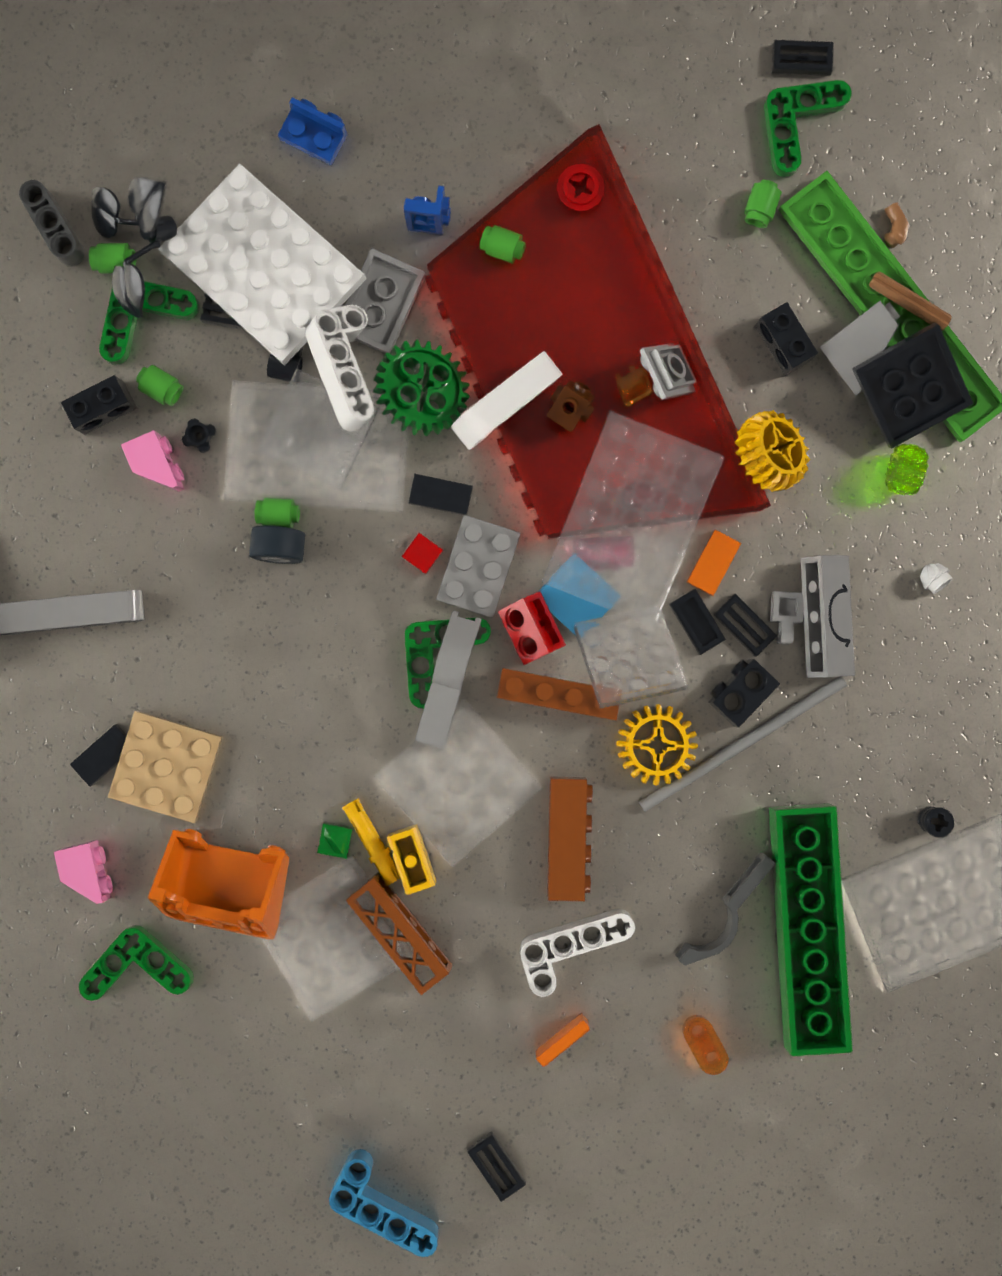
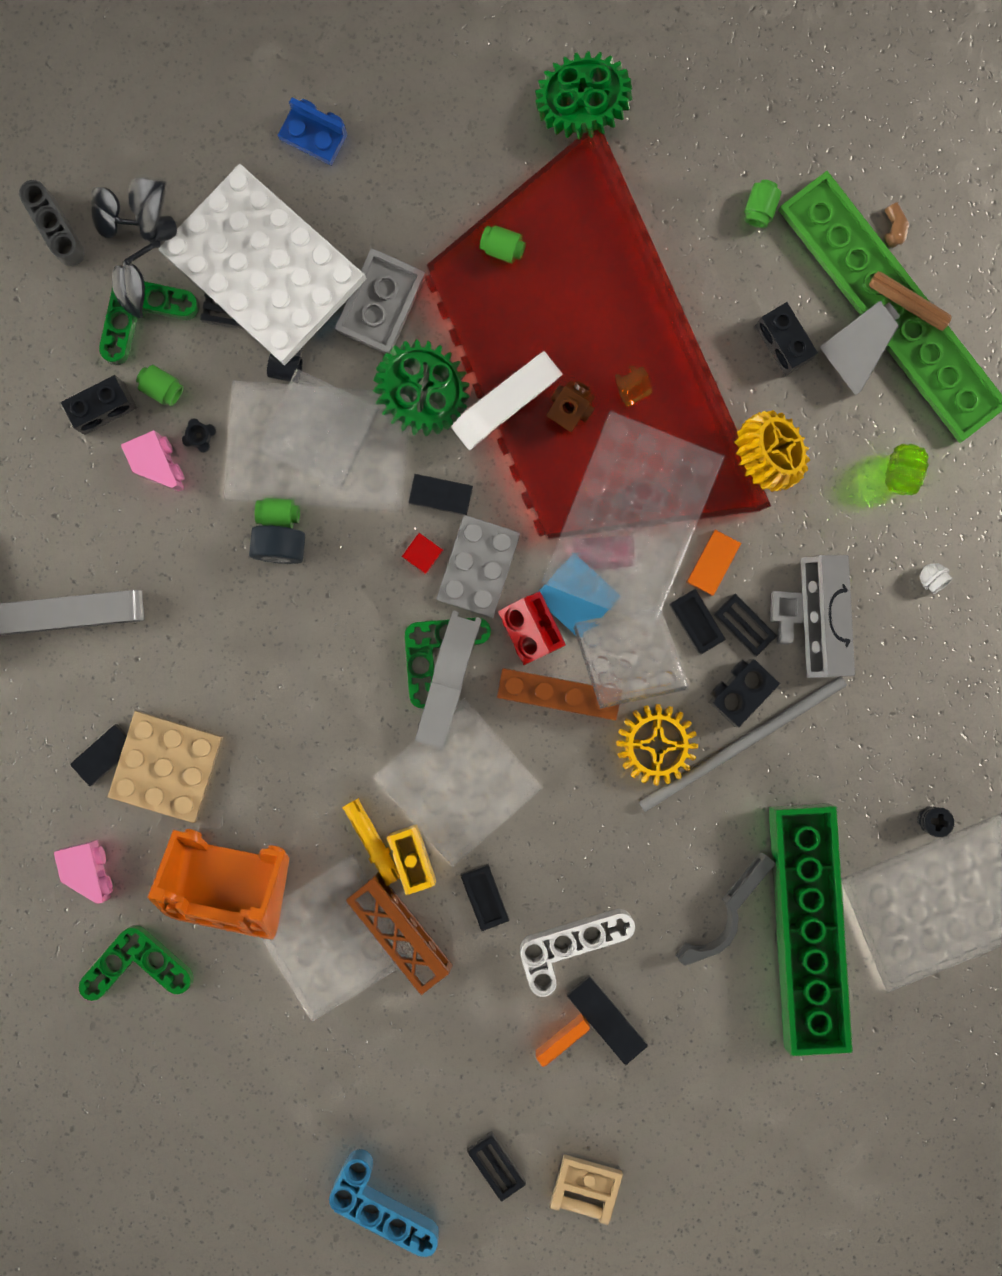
bright green brick [89,243,136,274] -> none
white beam [305,305,374,432] -> none
green tile [317,823,353,859] -> none
blue bracket [404,185,451,235] -> none
dark orange brick [547,777,593,901] -> none
red gear [557,164,605,213] -> none
light grey piece [639,343,697,400] -> none
clear orange plate [682,1015,729,1075] -> none
green beam [764,80,852,177] -> none
black tile [772,40,834,75] -> none
black plate [852,322,973,449] -> none
none -> black tile [460,864,510,932]
none -> green gear [535,51,633,140]
none -> tan plate [549,1154,623,1225]
none -> black tile [567,975,648,1066]

